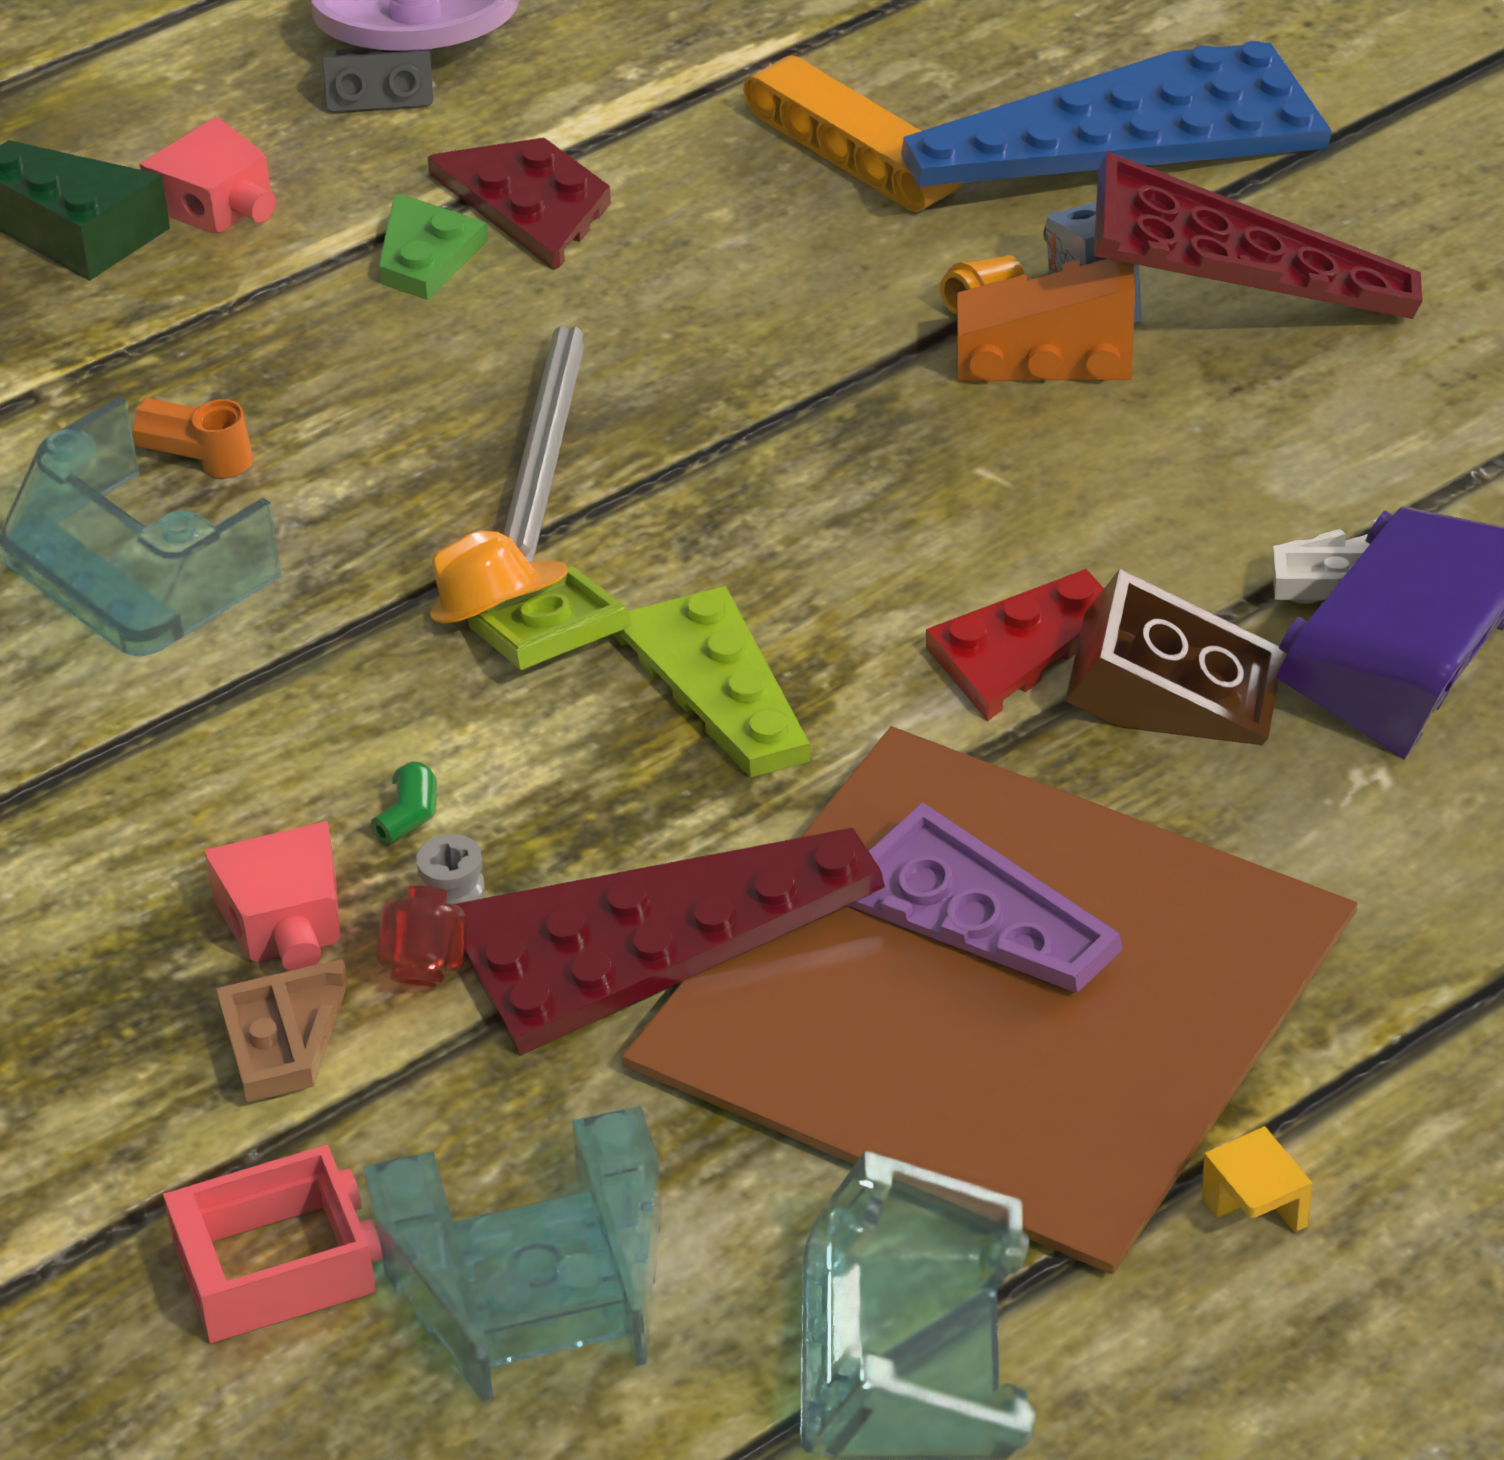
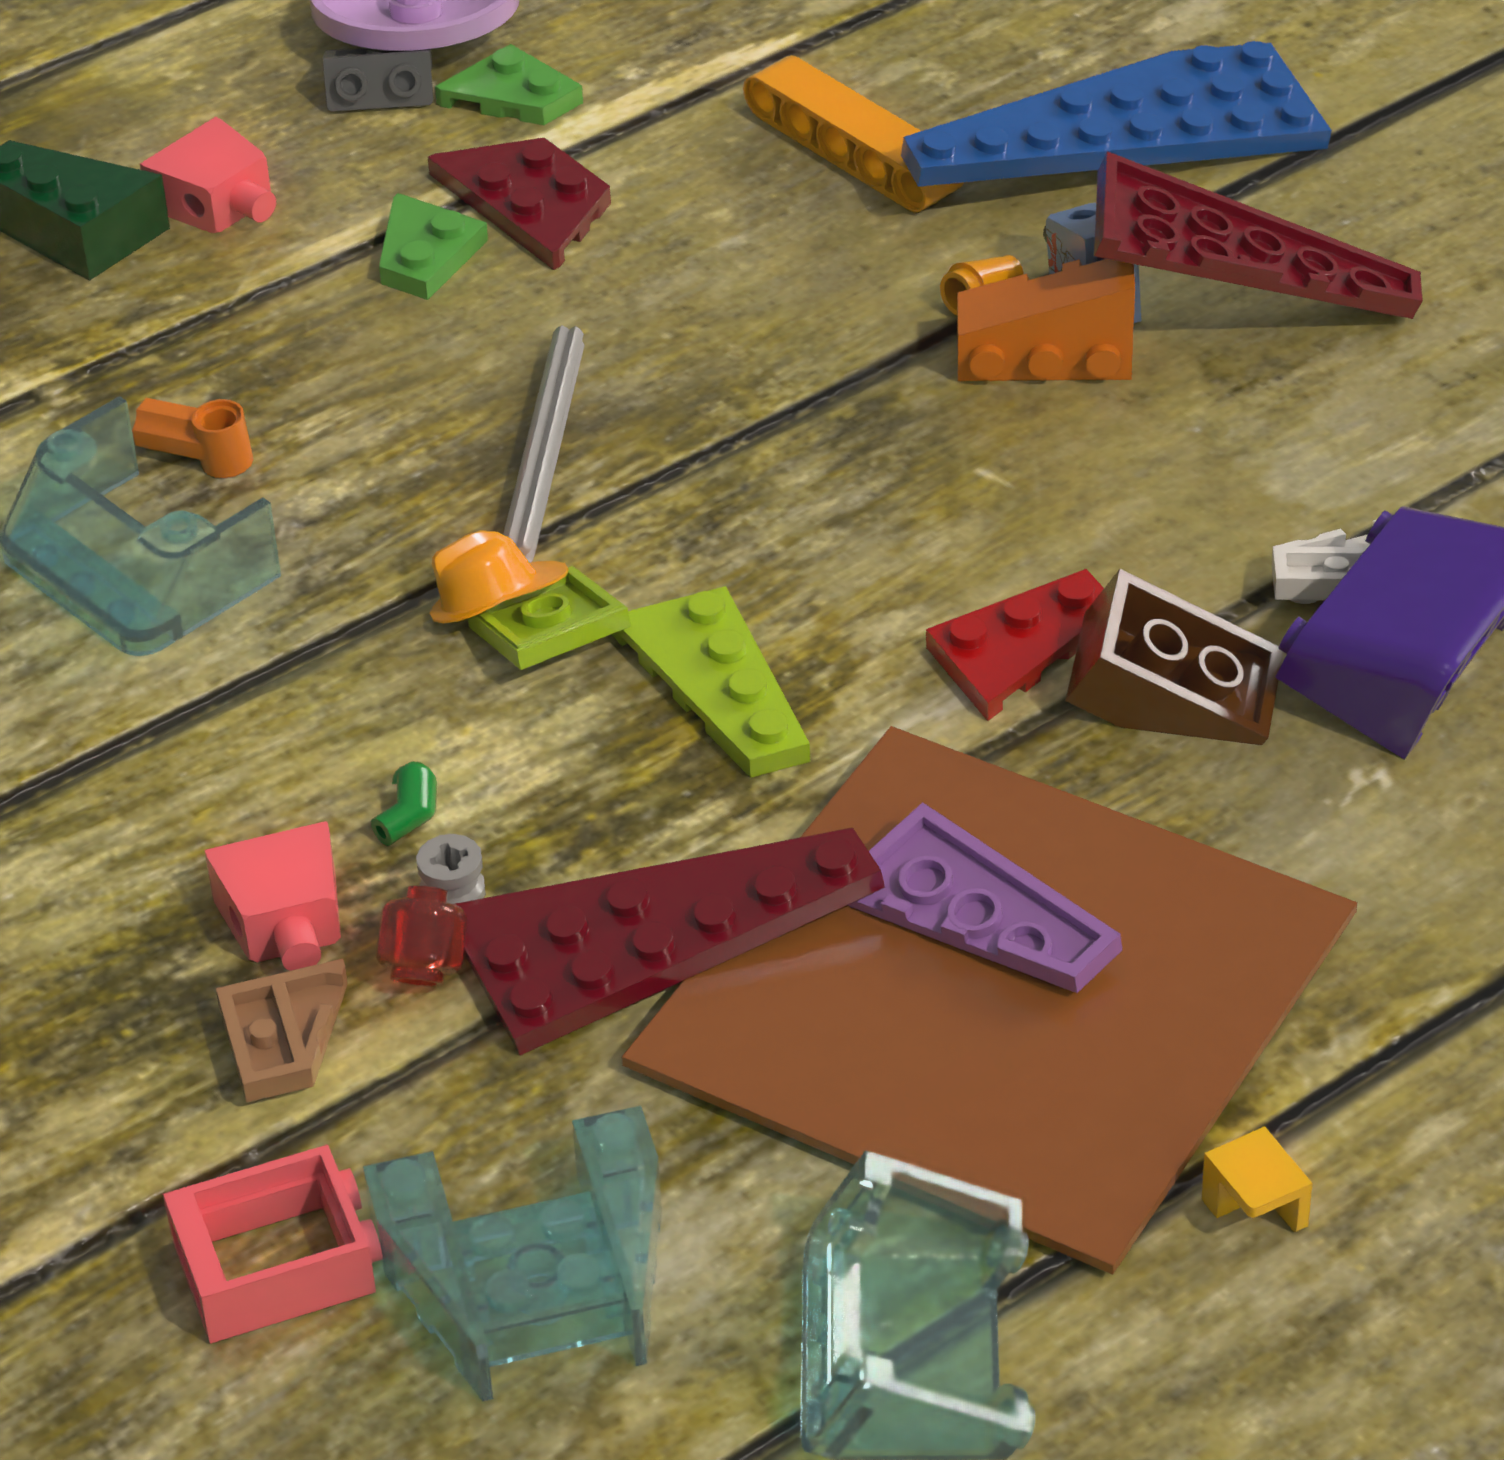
none -> bright green wing [435,44,583,125]

